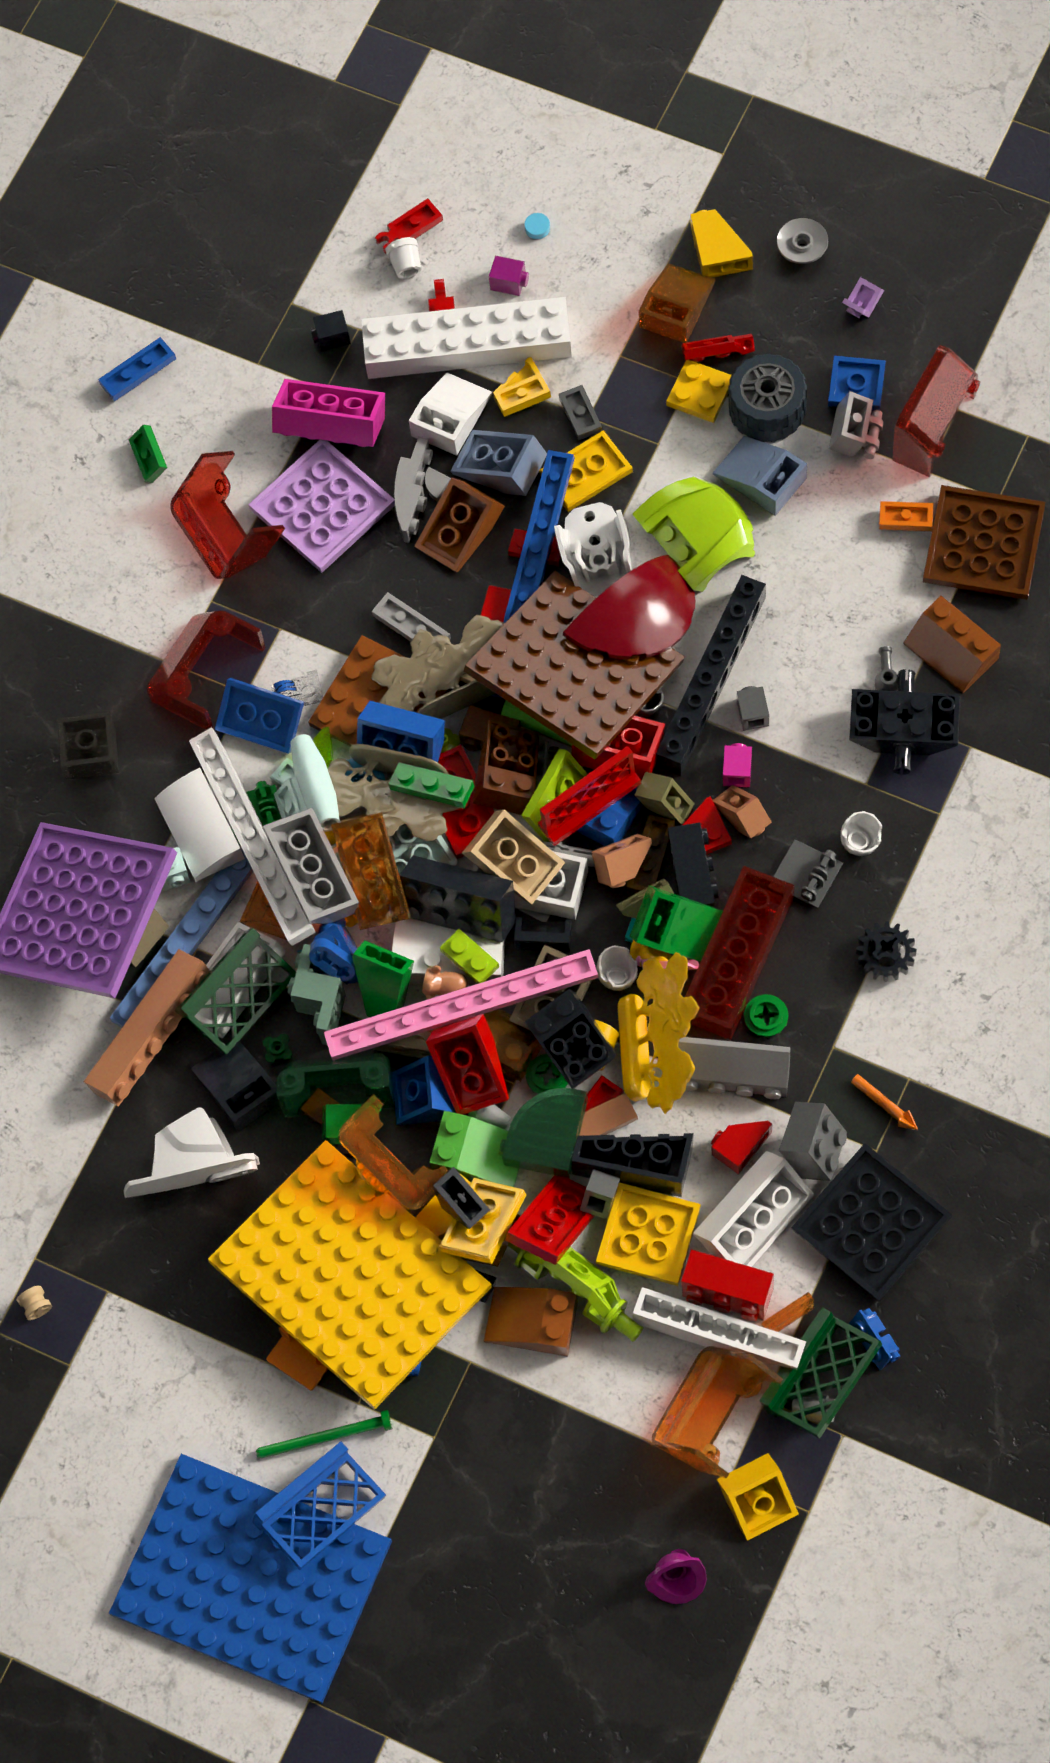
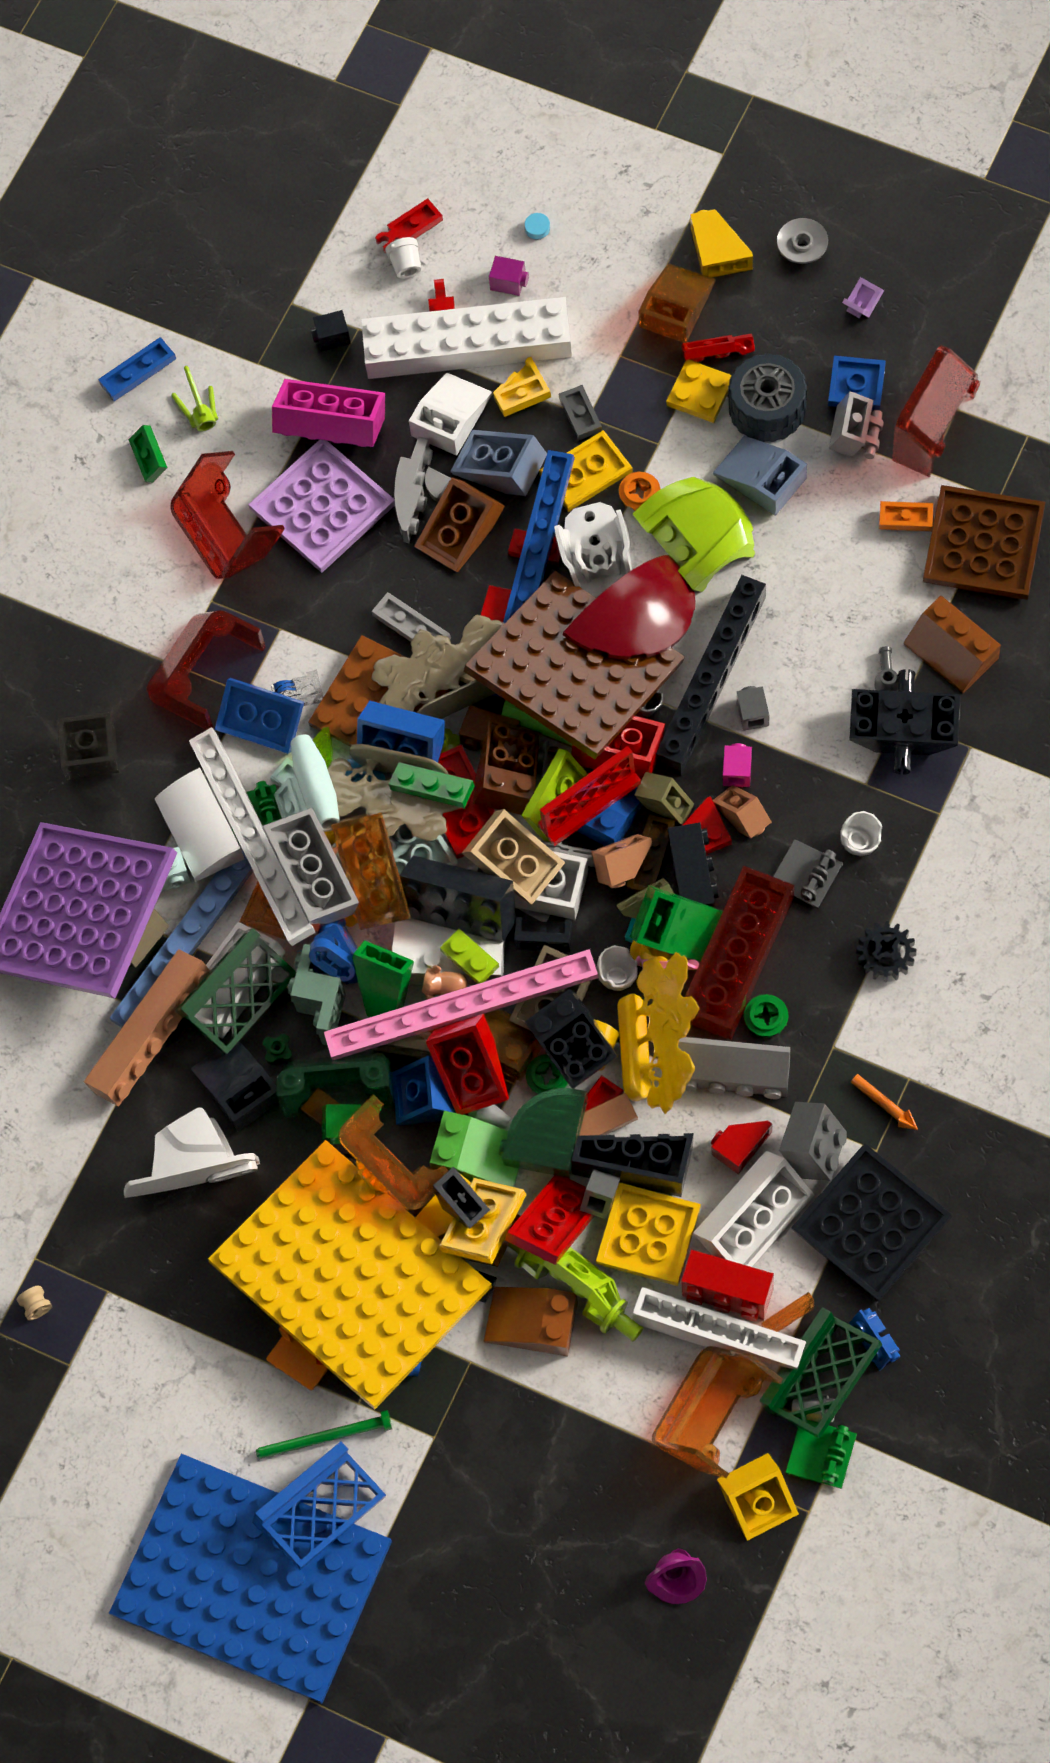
none -> lime plant [171,366,219,431]
none -> orange gear [619,472,660,511]
none -> green hinge [786,1418,857,1489]

